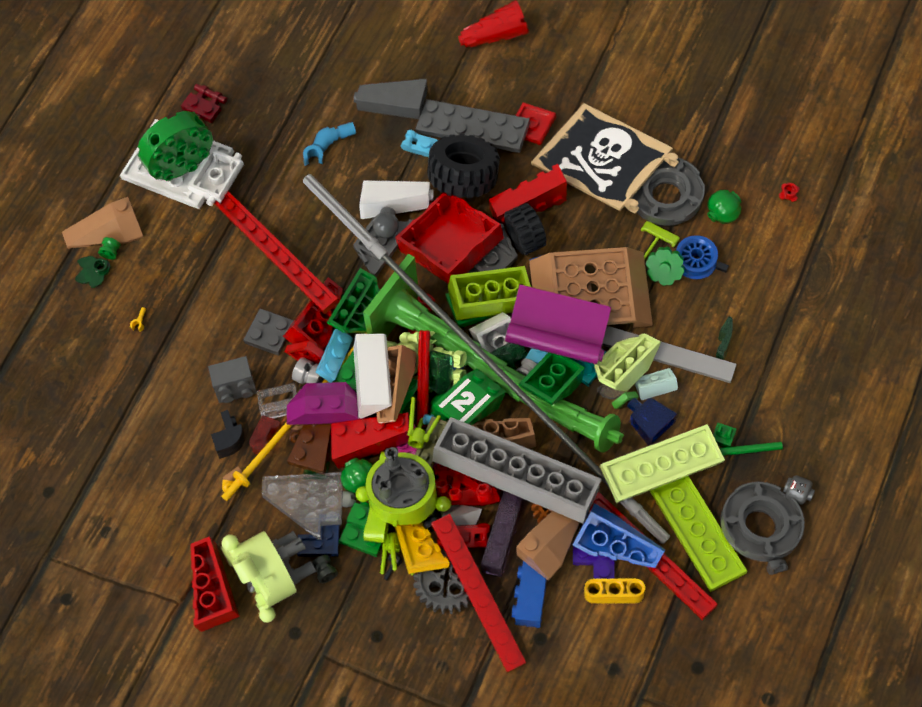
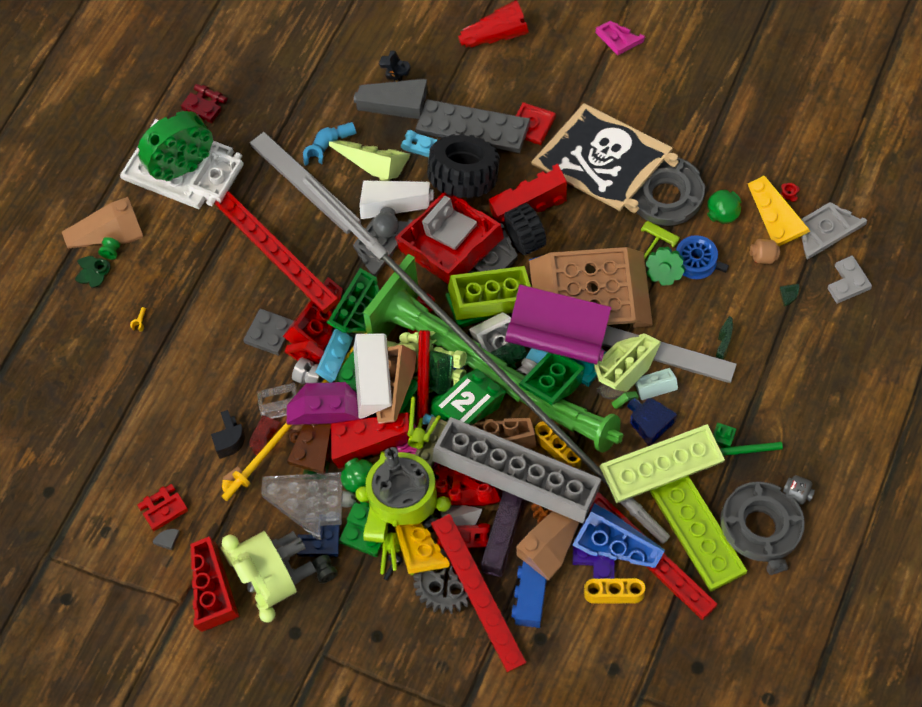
dark grey brick [208,356,257,403] -> none
none -> red plate [137,484,188,532]
none -> dark grey tile [153,529,180,550]
none -> light grey tile [250,132,361,234]
none -> yellowish green wedge [329,140,410,181]
none -> black hips [379,51,411,82]
none -> light grey bracket [422,196,477,250]
none -> yellow beam [535,421,582,469]
none -> dark pink wing [595,21,645,55]
none -> yellow wing [748,176,811,246]
none -> medium nougat head [750,239,780,264]
none -> clear green tile [779,284,799,306]
none -> light grey wing [801,202,867,260]
none -> light grey plate [827,255,872,304]

